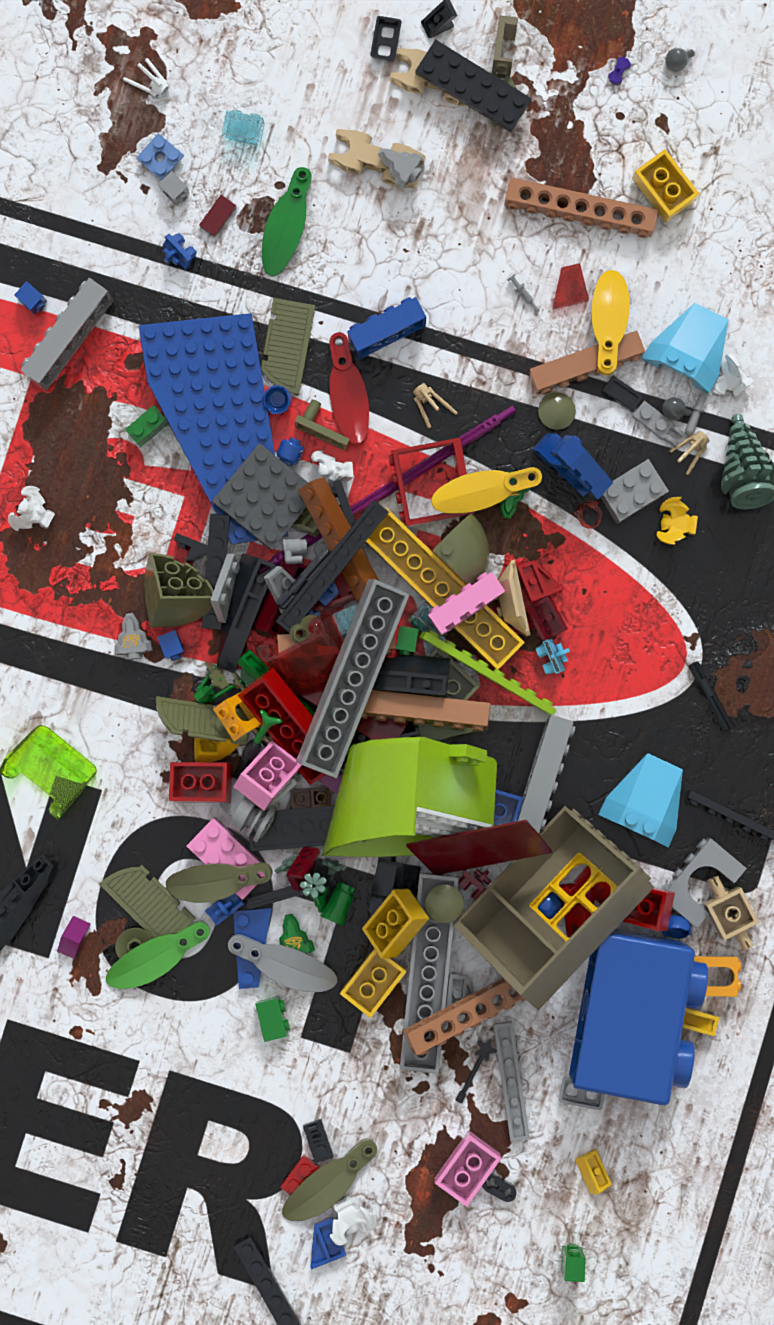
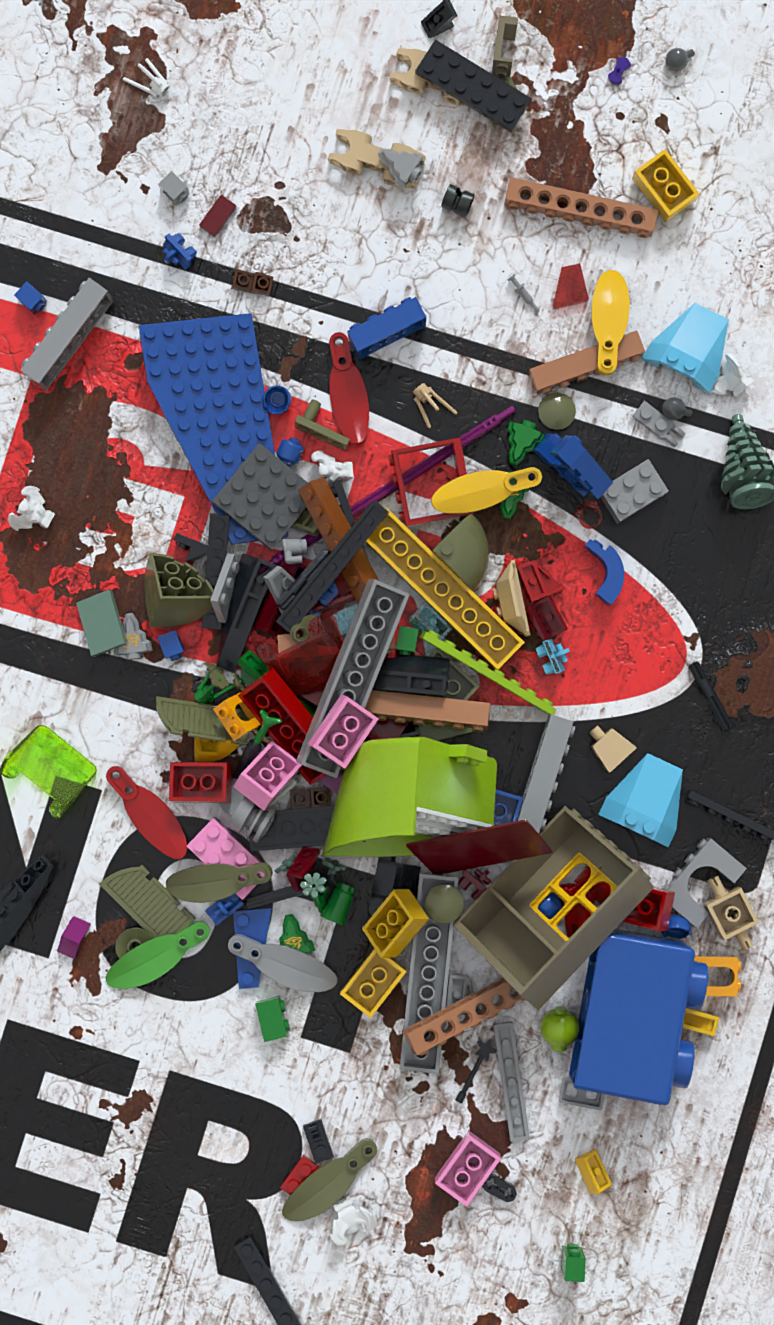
green brick [125,405,168,448] -> none
medium blue piece [136,133,184,180] -> none
clear light blue brick [222,110,265,146] -> none
olive piece [261,298,316,395] -> none
green plant [262,167,312,276] -> none
blue wing [310,1217,347,1270] -> none
black piece [370,16,402,61] -> none
bright pink wedge [428,572,505,637] -> none
black tile [602,375,644,413] -> none
yellow animal [656,497,698,545] -> none
tan plant [669,431,710,475] -> none
light grey piece [685,394,707,436] -> none
none -> sand green tile [76,589,127,657]
none -> red plant [106,766,187,859]
none -> reddish brown slope [231,269,273,296]
none -> bright pink brick [308,695,379,769]
none -> pearl dark grey wheel [441,184,475,217]
none -> green rock [507,420,545,466]
none -> lime brick [540,1006,579,1052]
none -> blue arch [584,539,624,606]
none -> tan torso [589,725,636,773]

